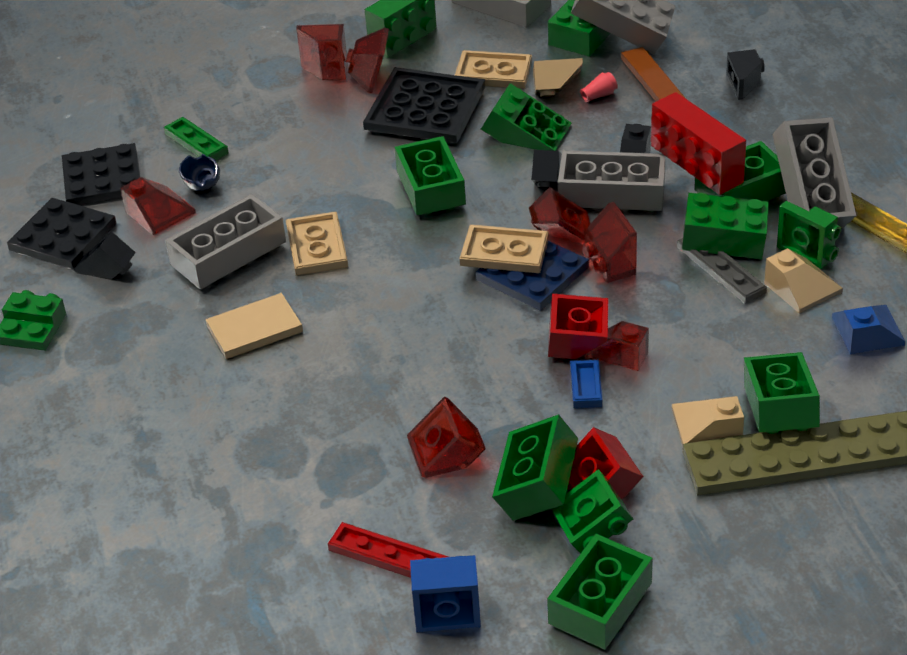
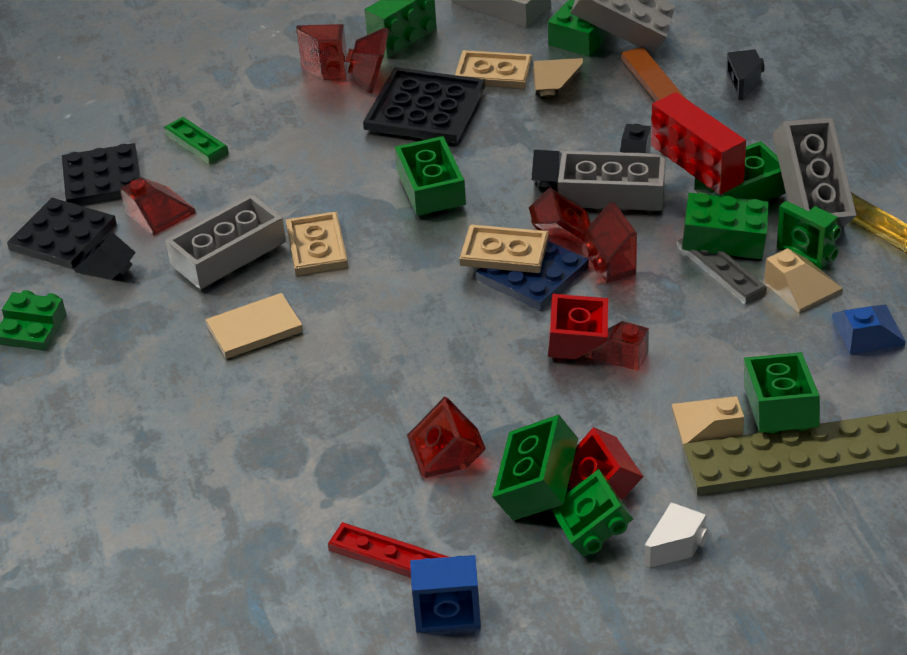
dark blue hair [179,154,220,191] -> none
green slope [480,83,572,151] -> none
green brick [547,534,653,649] -> none
blue tile [570,360,603,408] -> none
coral cone [580,72,618,103] -> none
none -> white slope [644,502,709,568]

